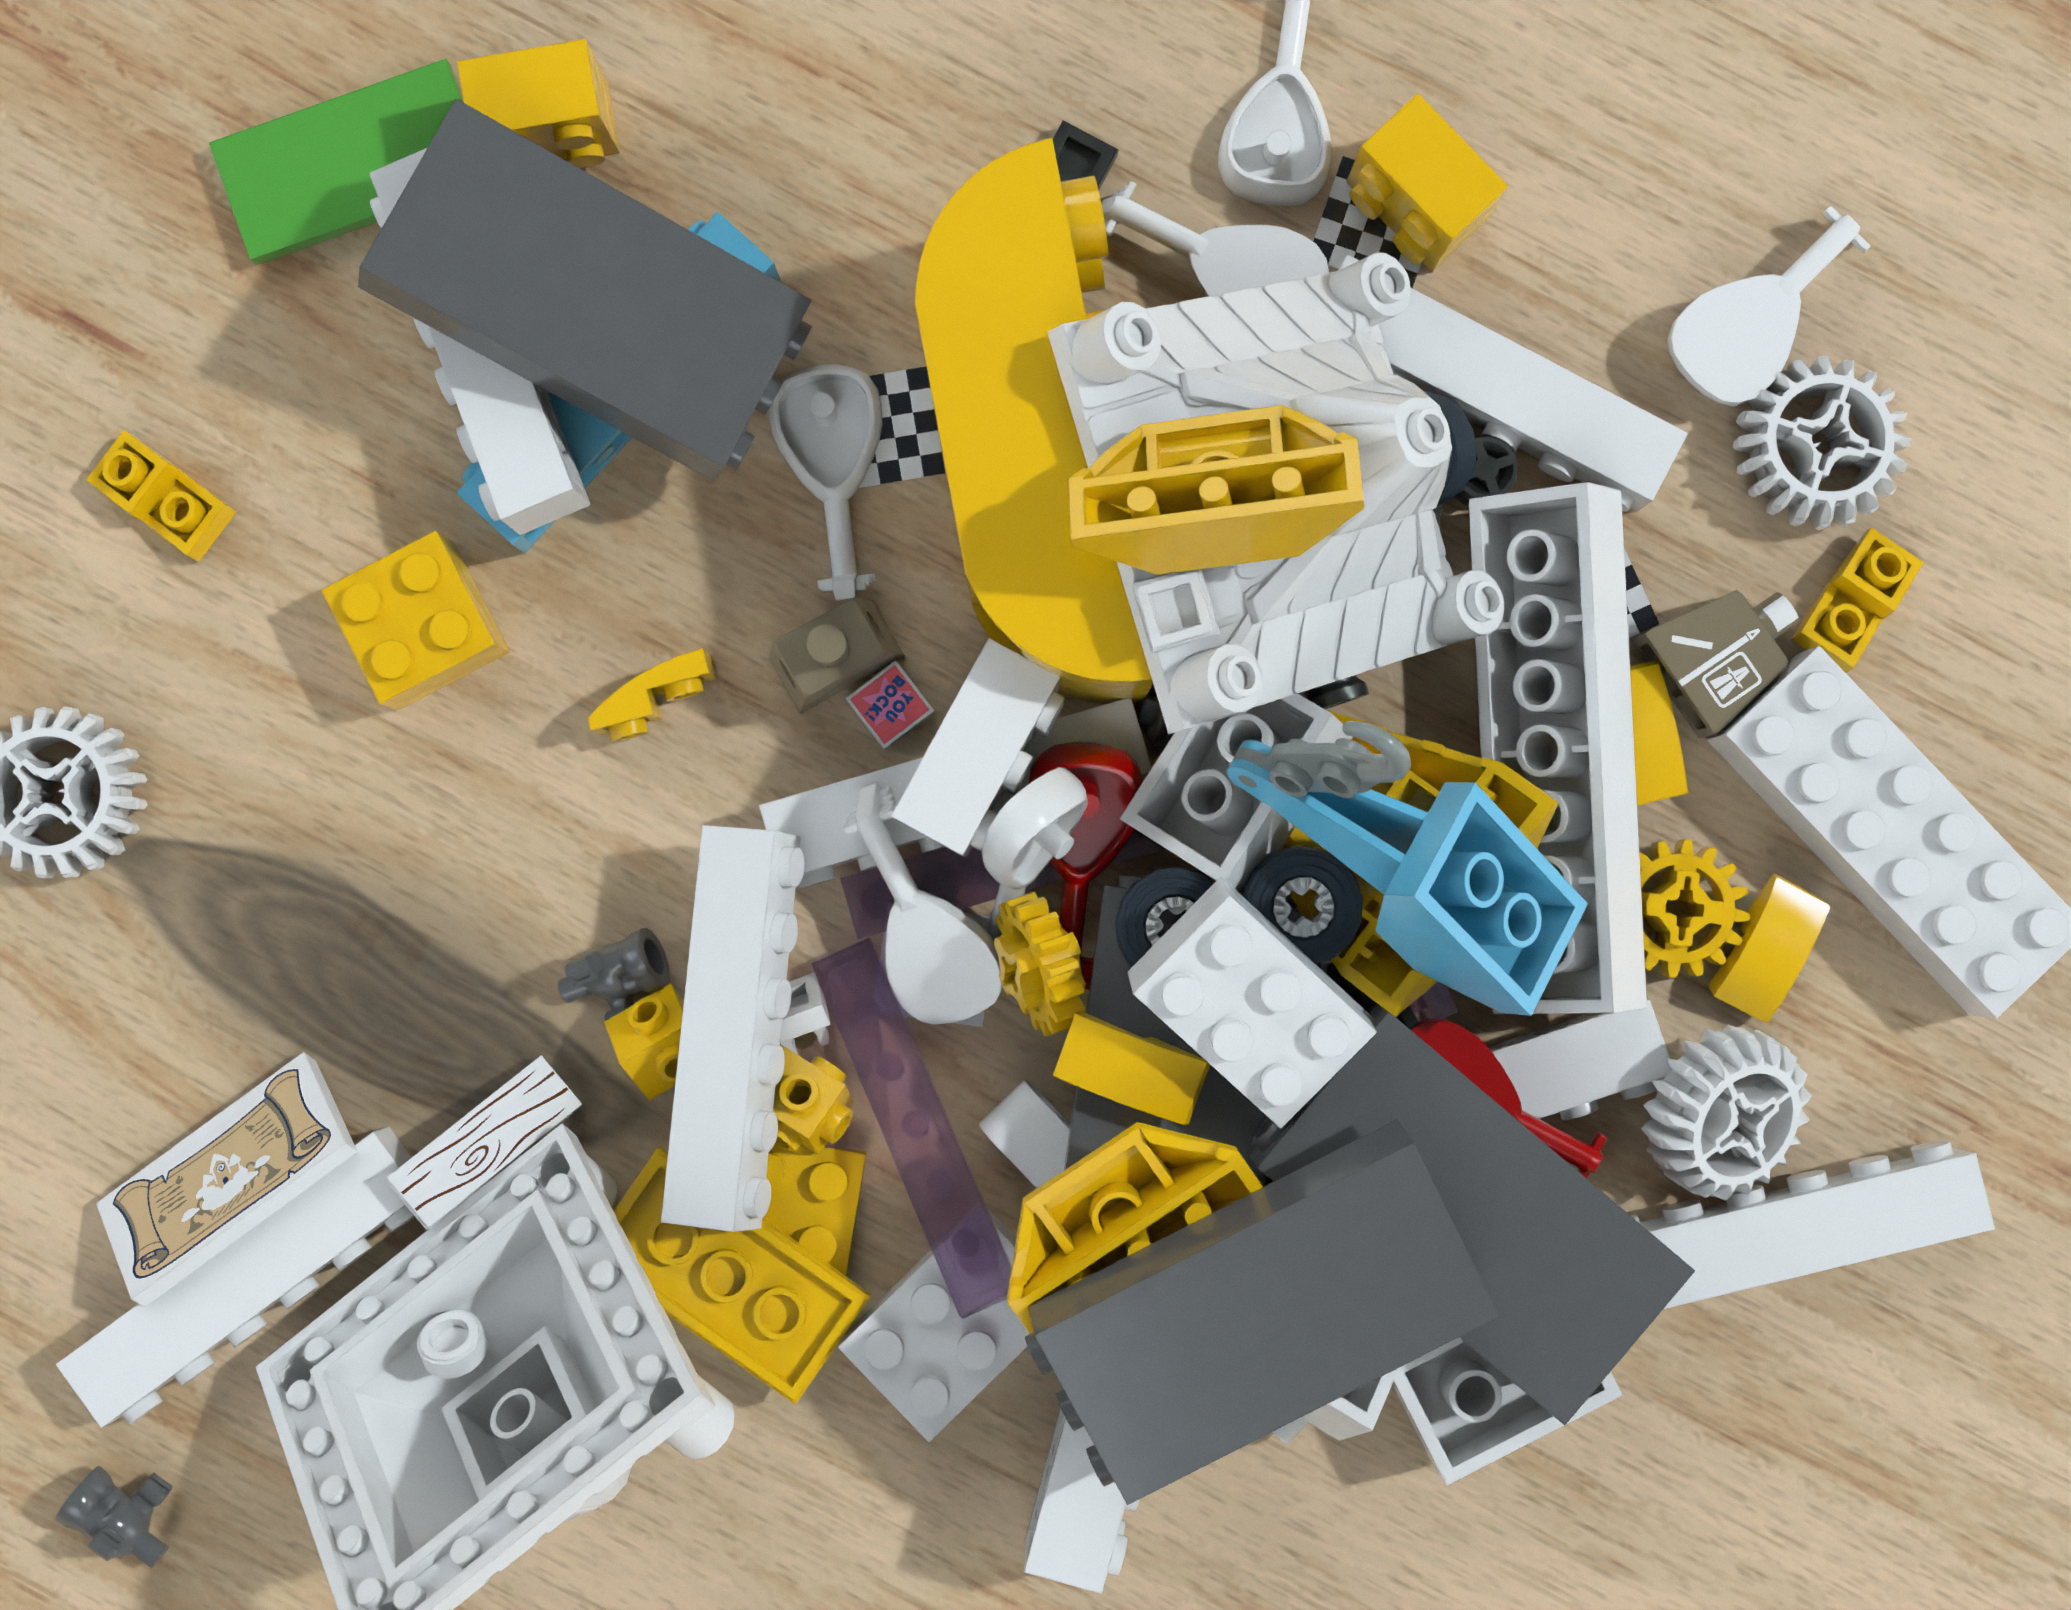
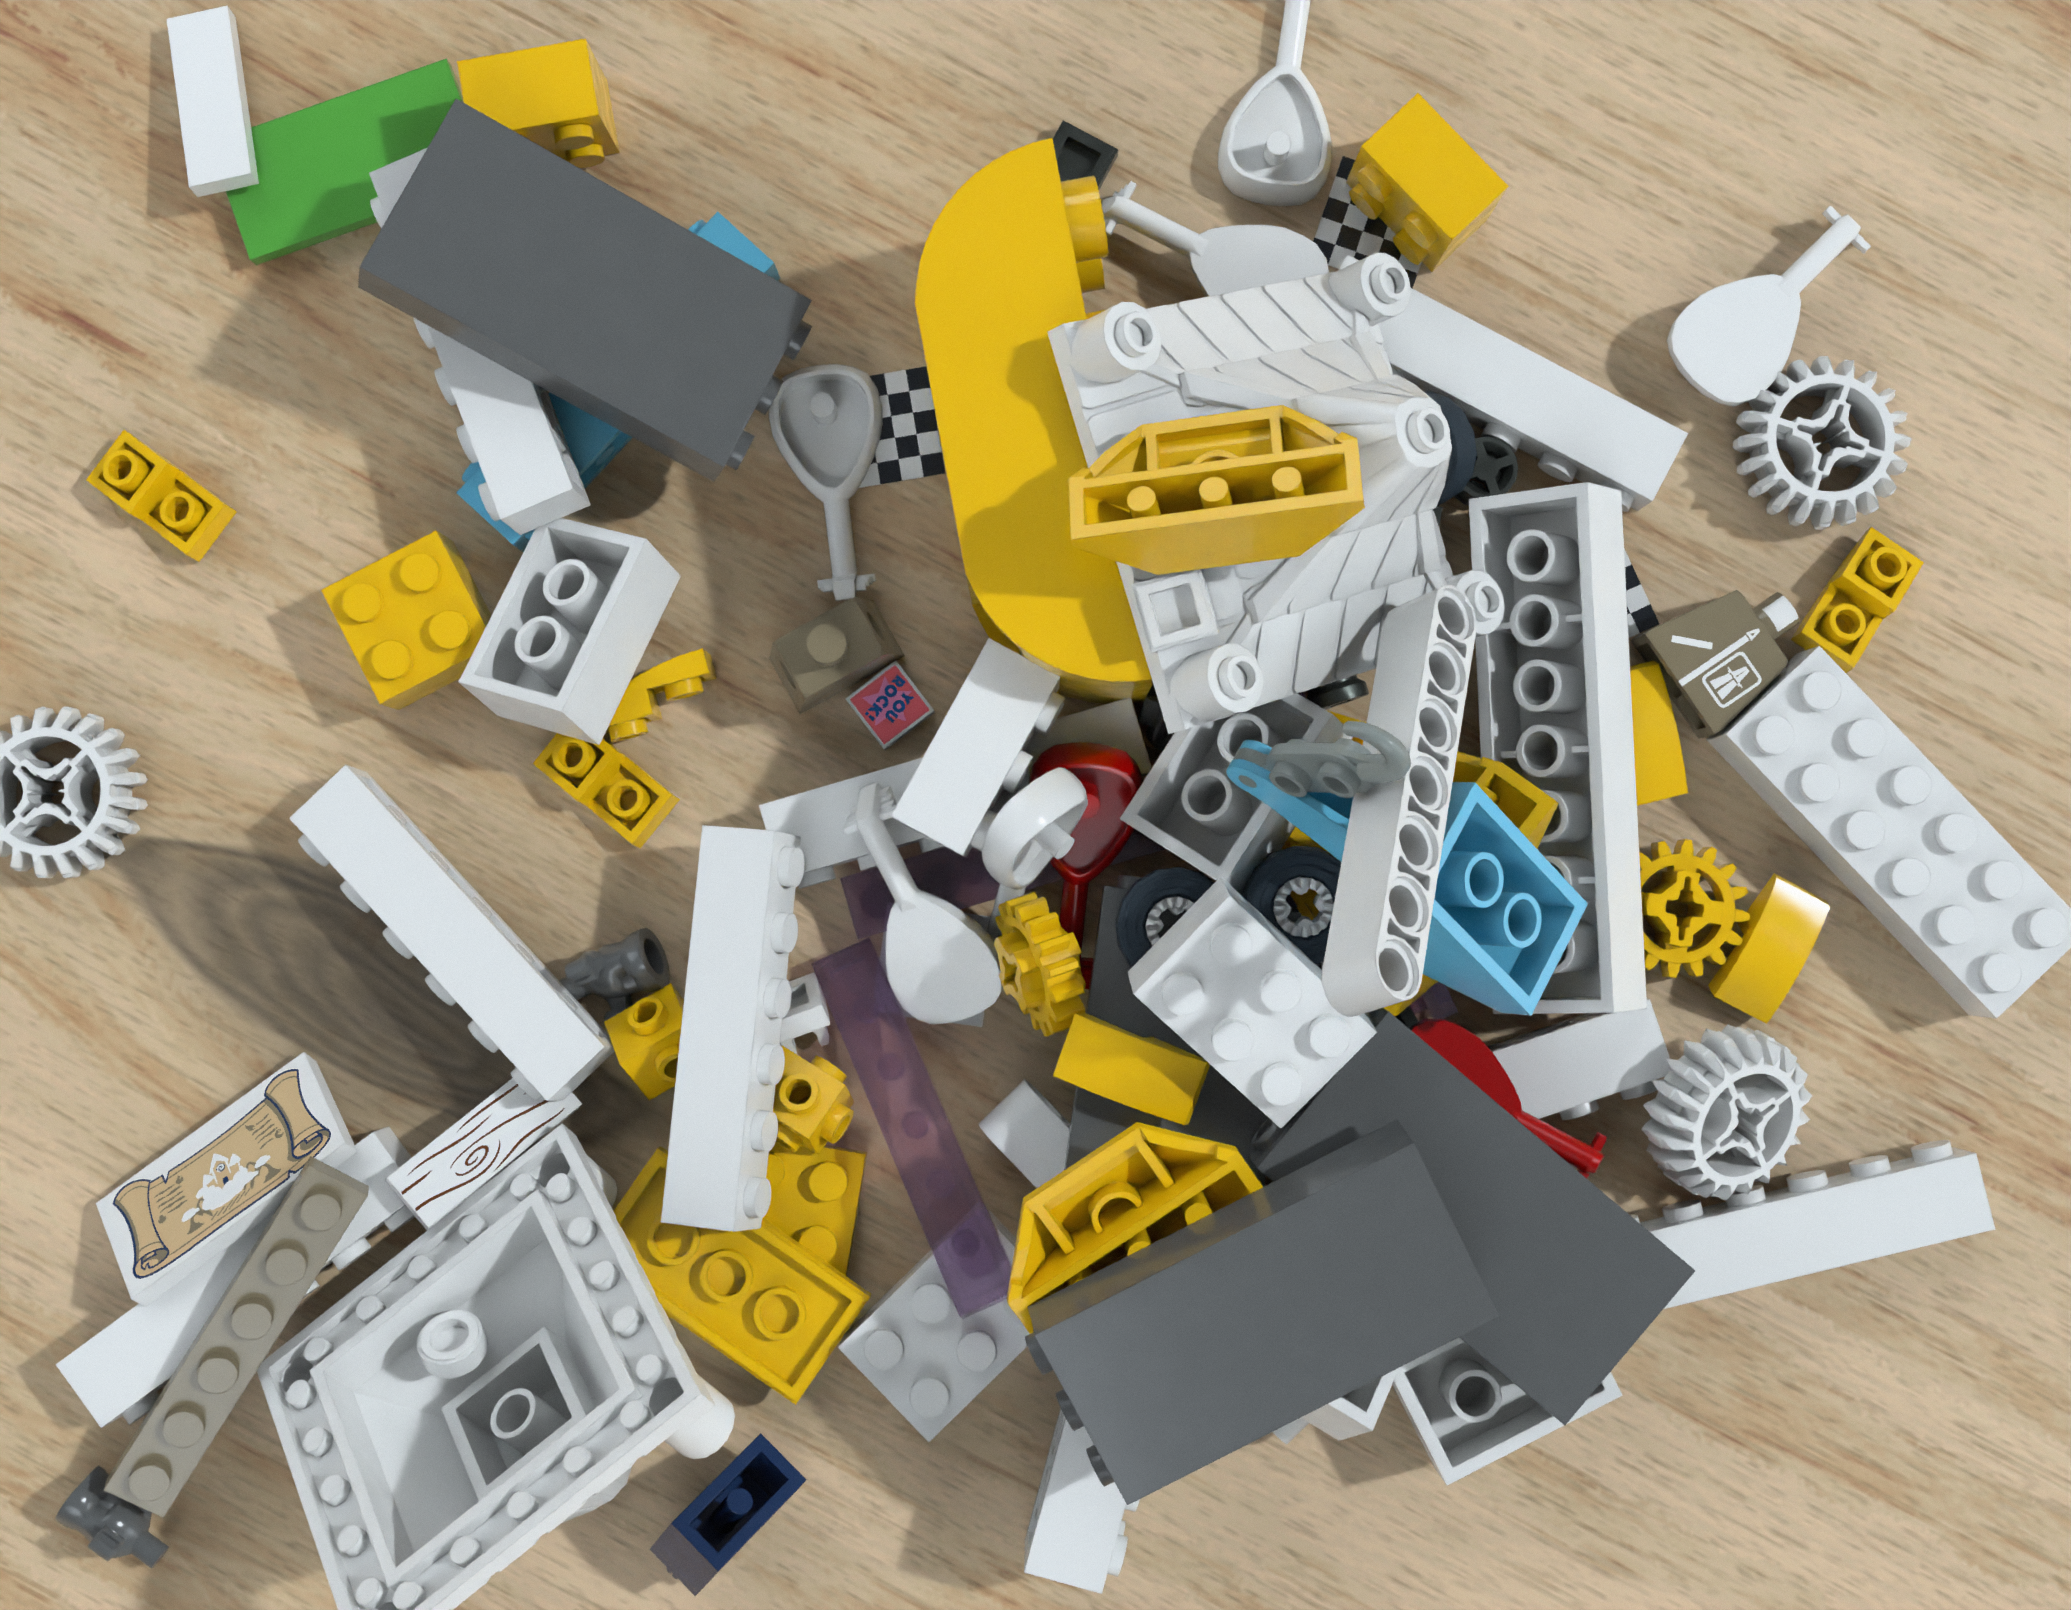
none -> dark tan plate [104,1156,369,1518]
none -> white tile [167,5,259,197]
none -> white brick [289,765,614,1101]
none -> white brick [459,518,681,745]
none -> yellow slope [532,733,680,849]
none -> dark blue hinge [650,1433,807,1596]
none -> white beam [1322,585,1476,1017]

